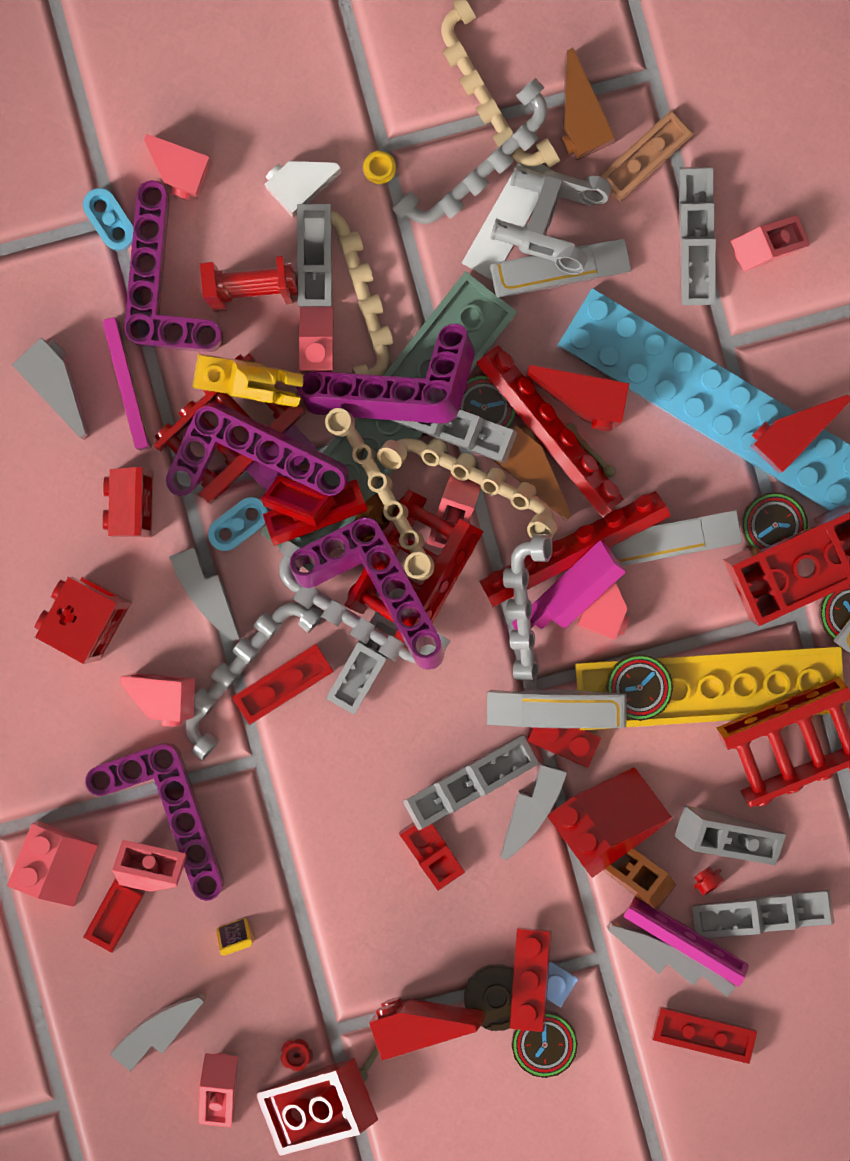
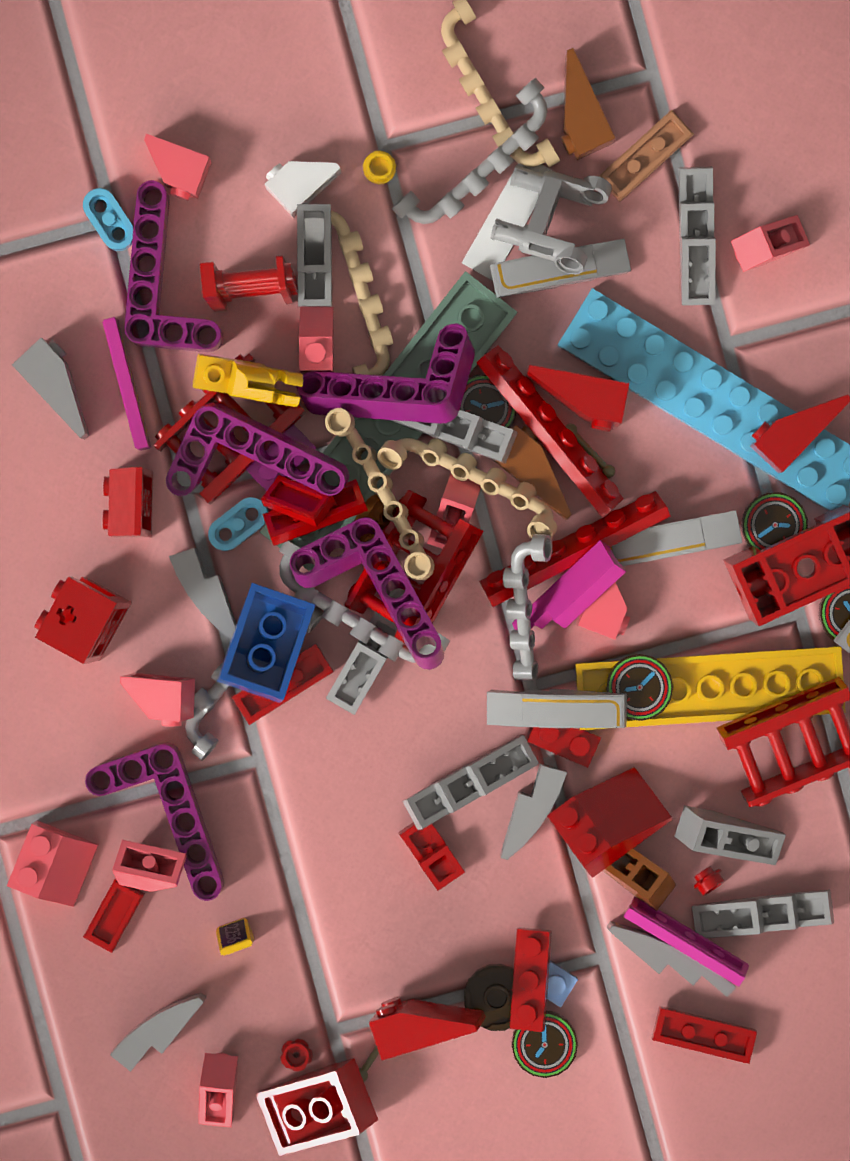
none -> blue slope [217,583,315,703]

